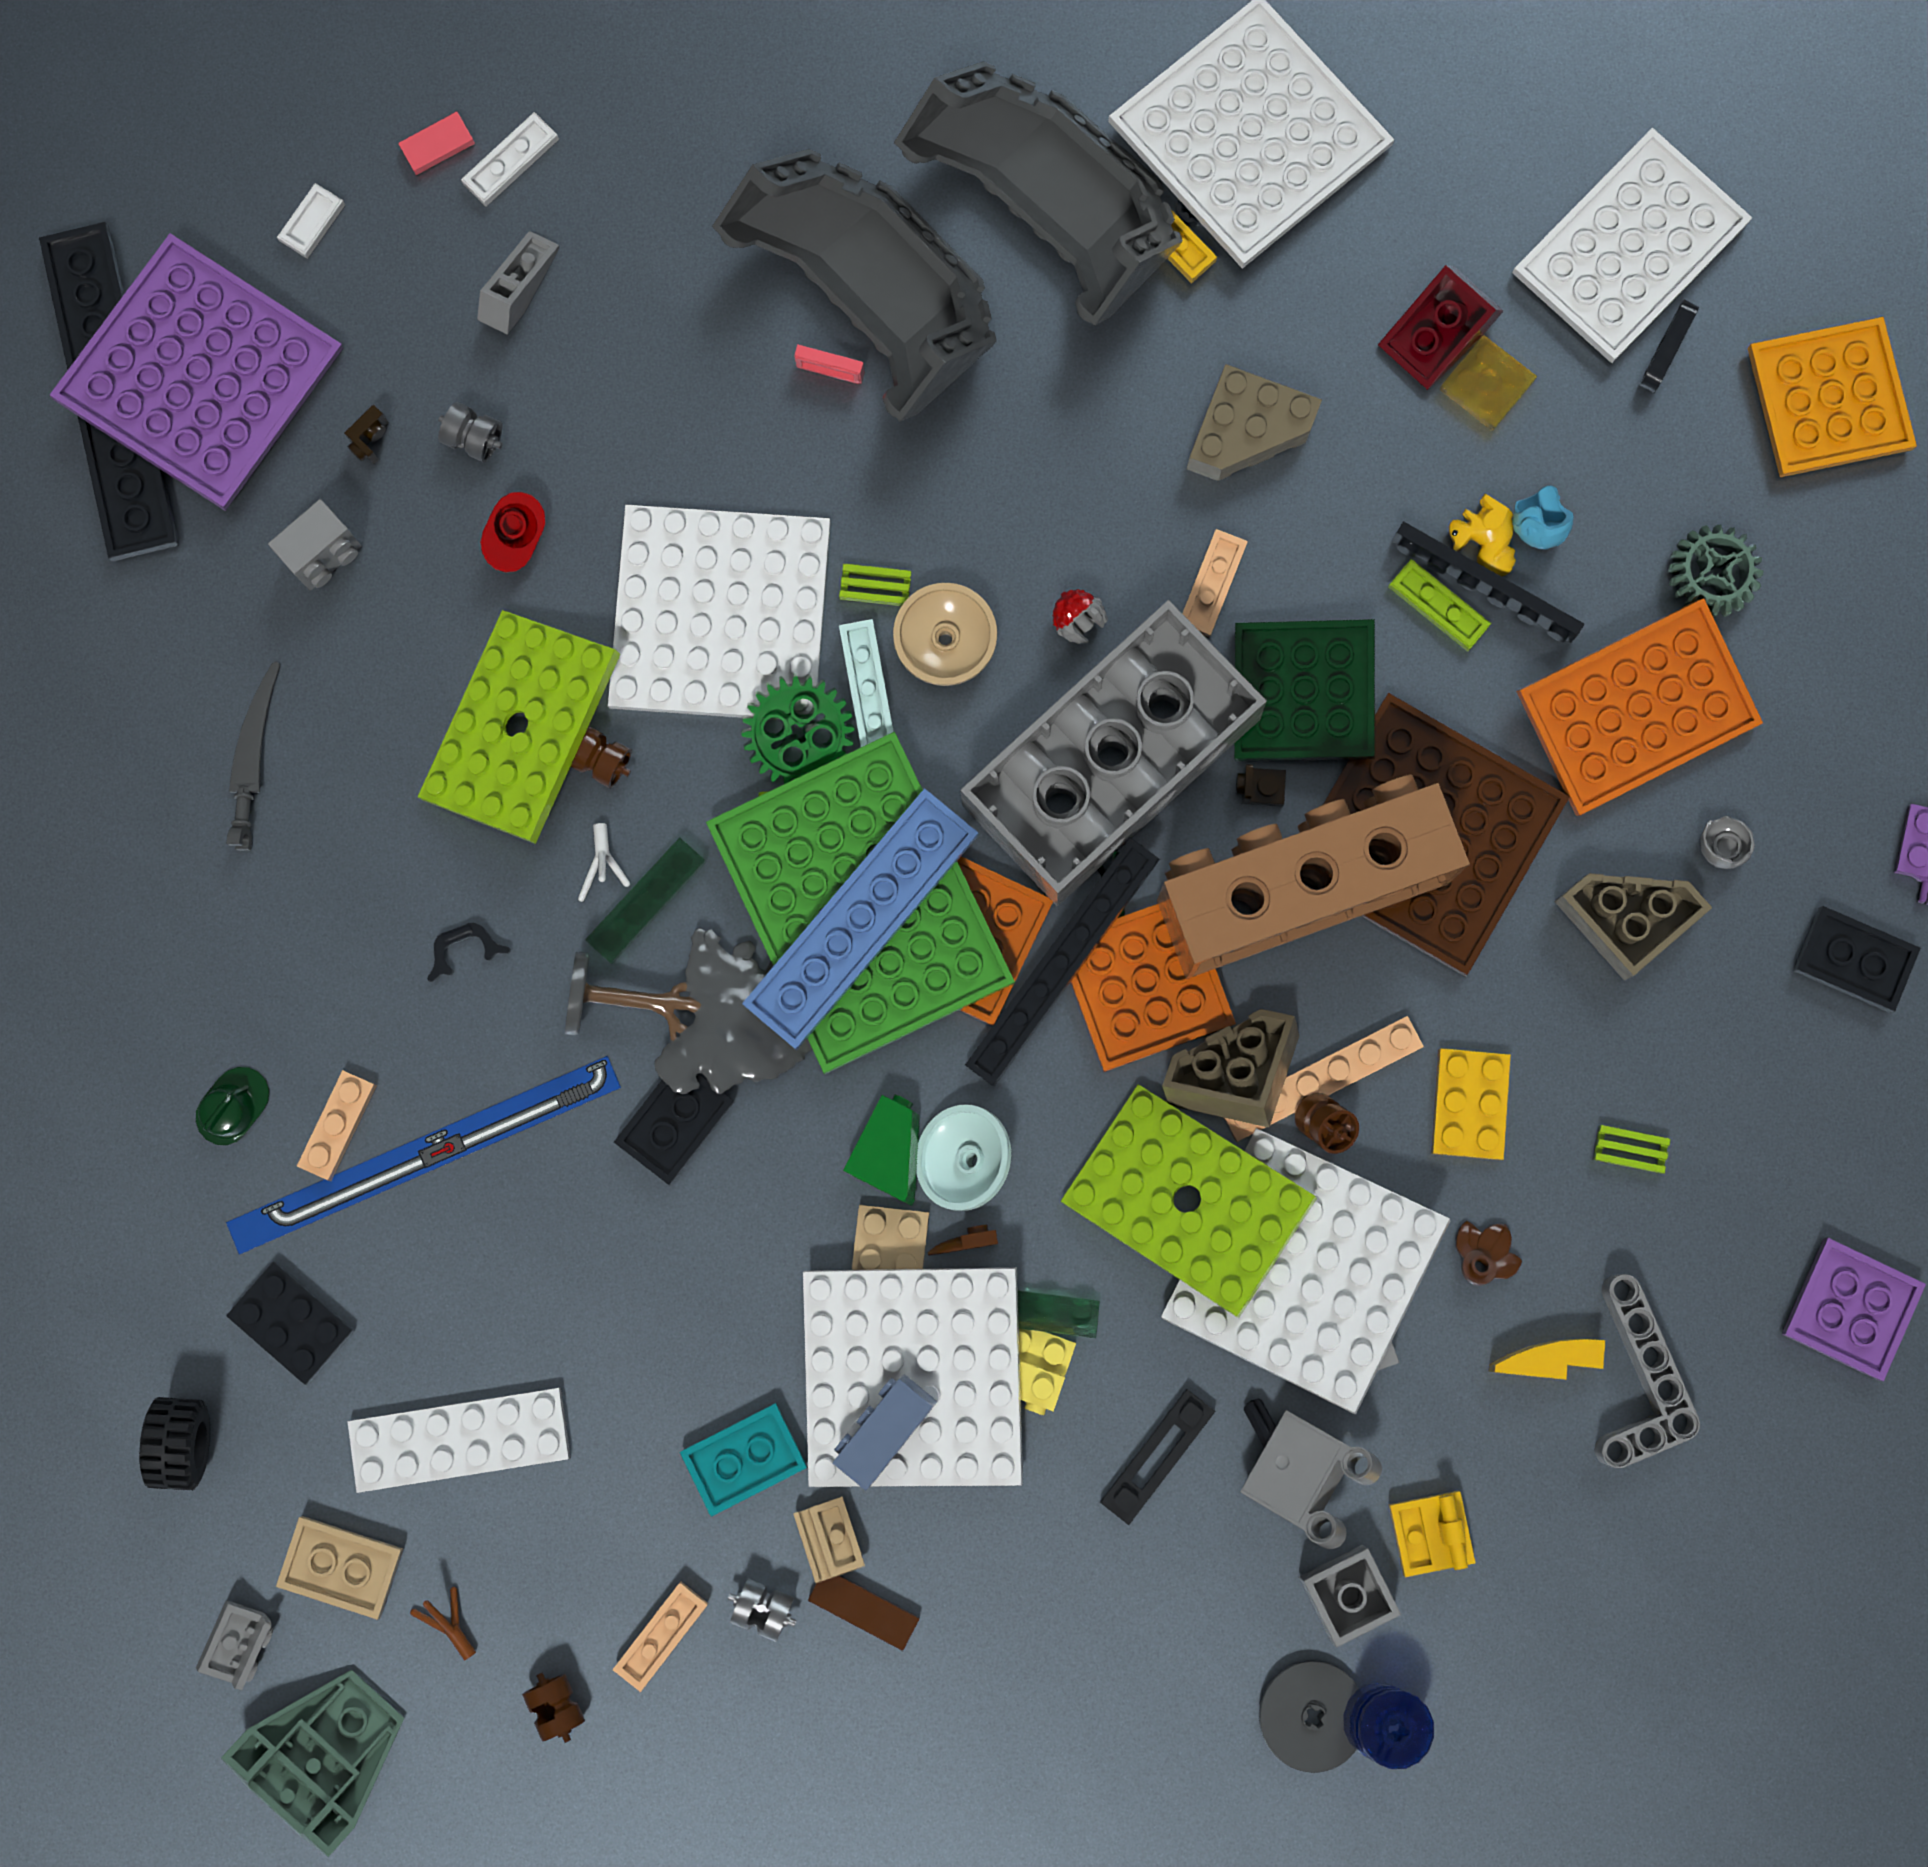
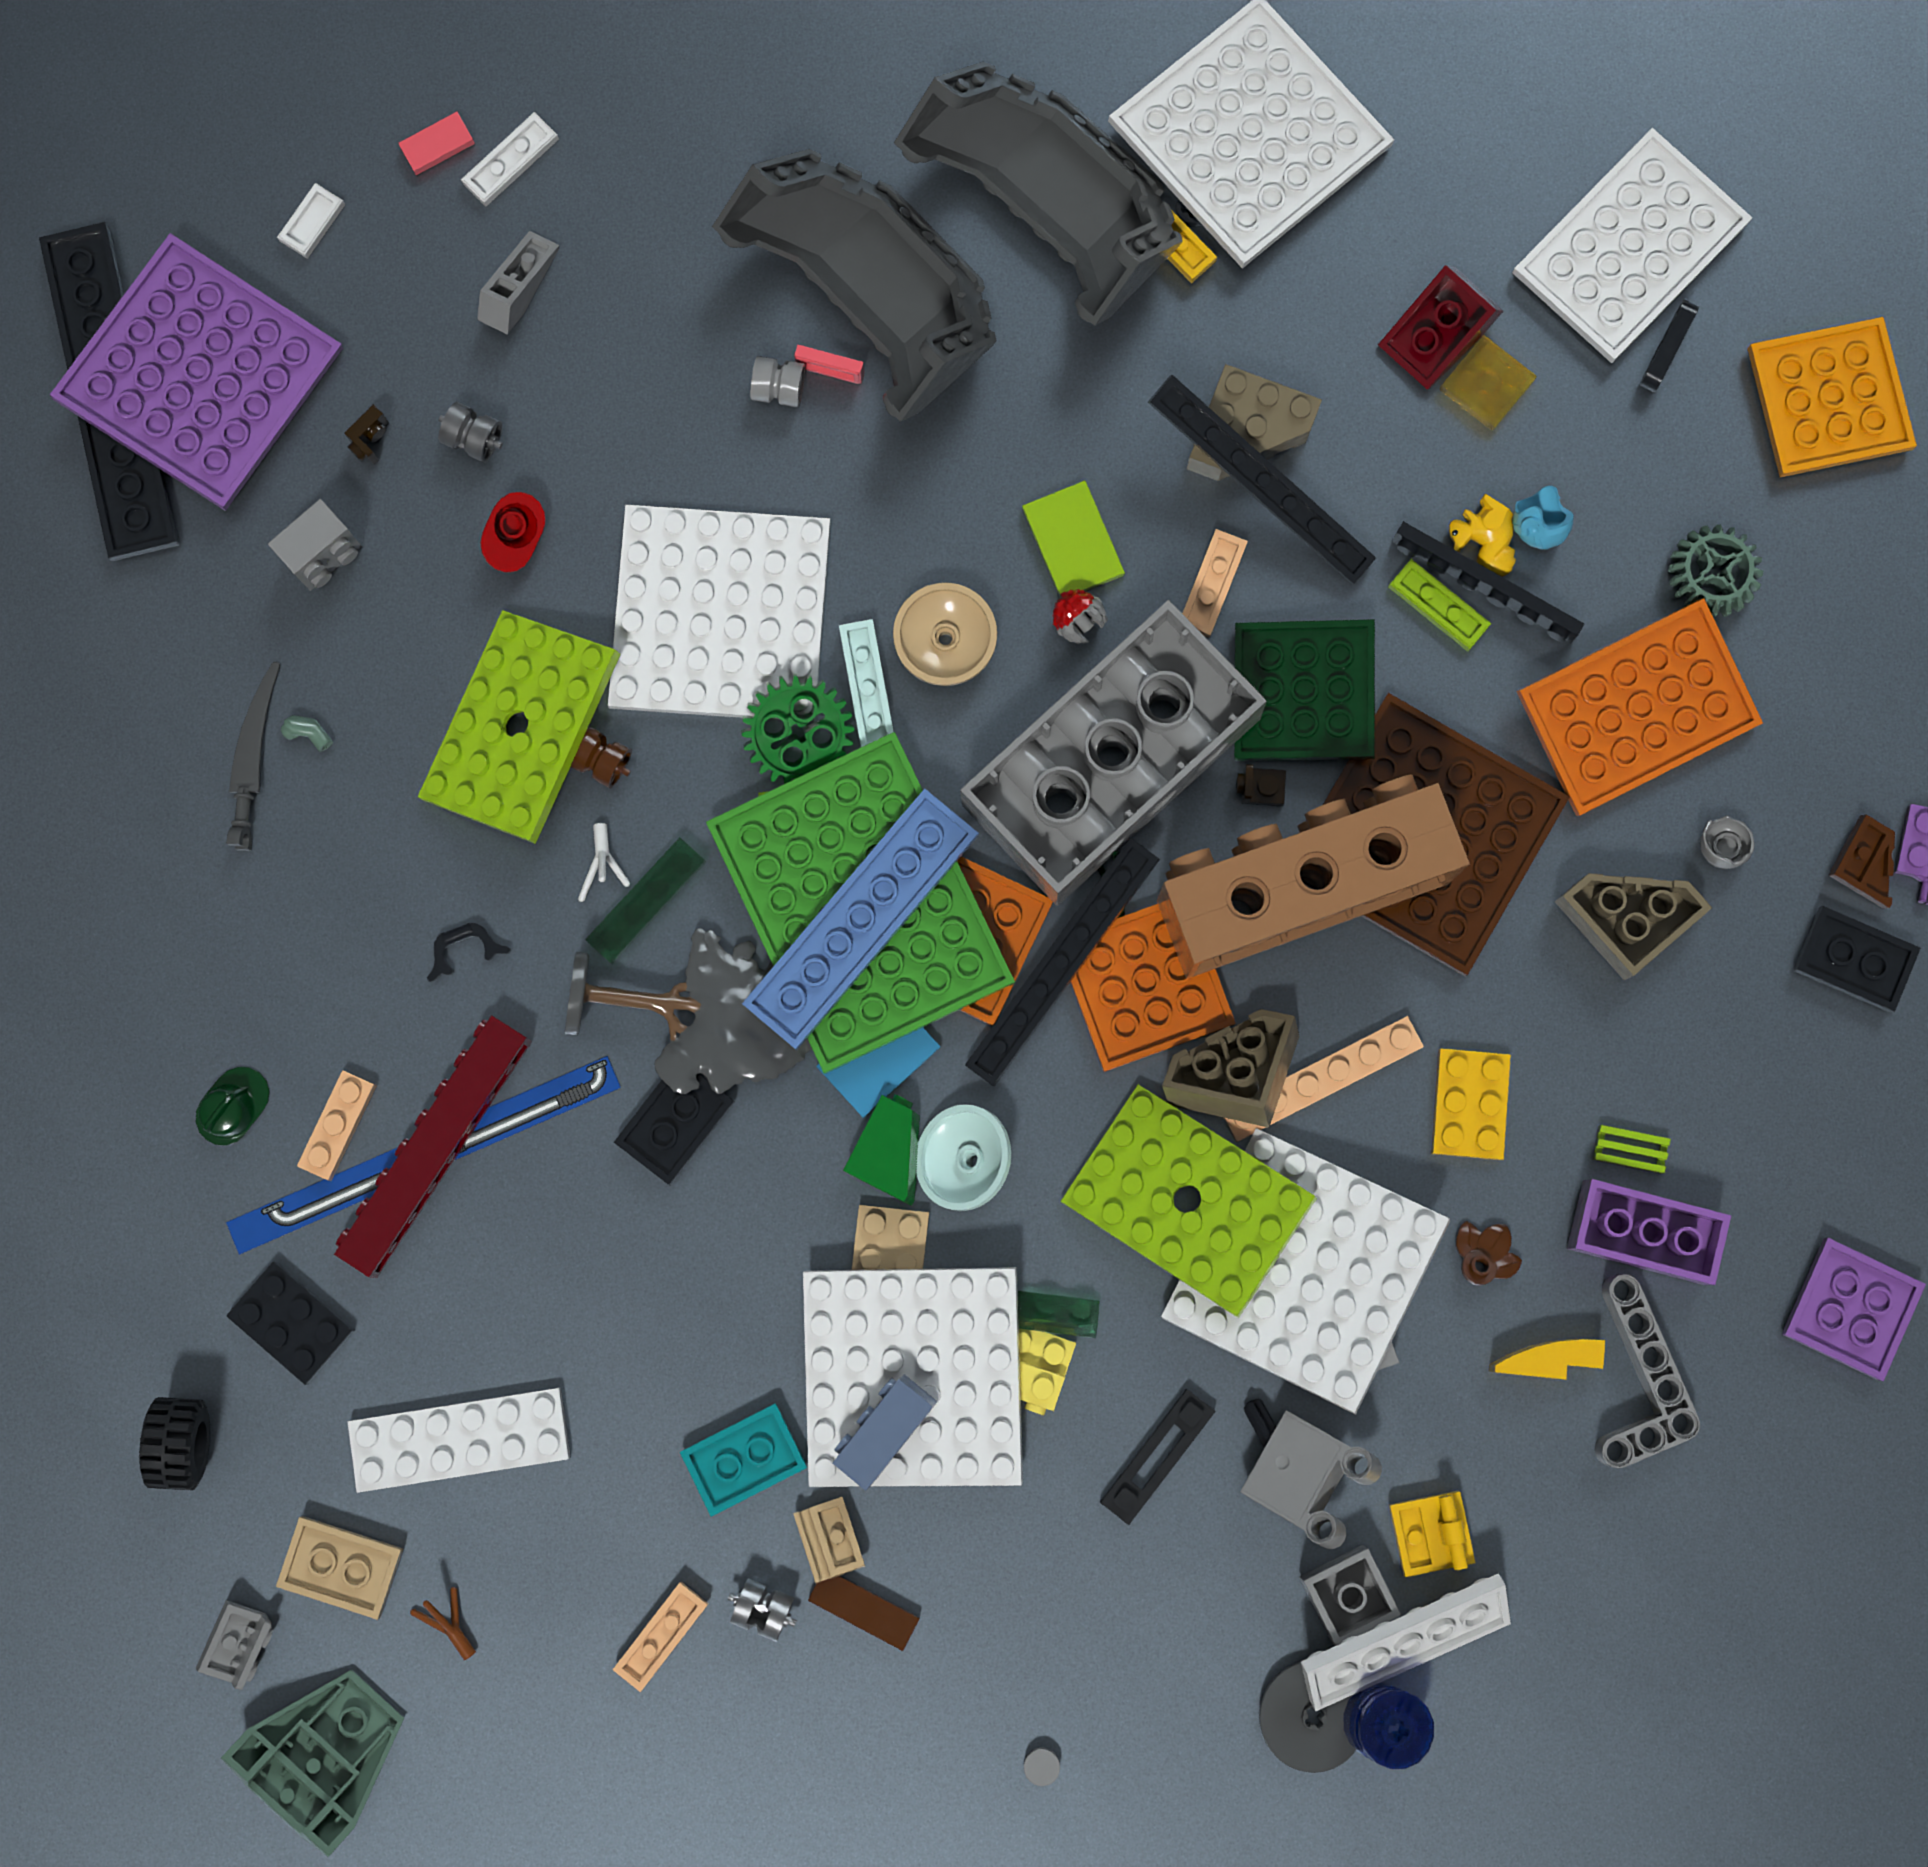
reddish brown wheel [522,1672,585,1743] -> none
lime tile [839,564,912,606] -> none
reddish brown plate [928,1224,998,1256] -> none
reddish brown wheel [1295,1093,1359,1154] -> none
none -> sand green arm [281,715,333,752]
none -> dark red brick [334,1015,532,1278]
none -> light grey wheel [750,356,805,407]
none -> dark azure tile [816,1028,941,1118]
none -> lime tile [1022,480,1125,598]
none -> light grey tile [1024,1747,1060,1786]
none -> black plate [1148,375,1376,584]
none -> white plate [1301,1573,1511,1711]
none -> medium lavender brick [1567,1179,1731,1285]
none -> reddish brown wing [1829,814,1895,909]

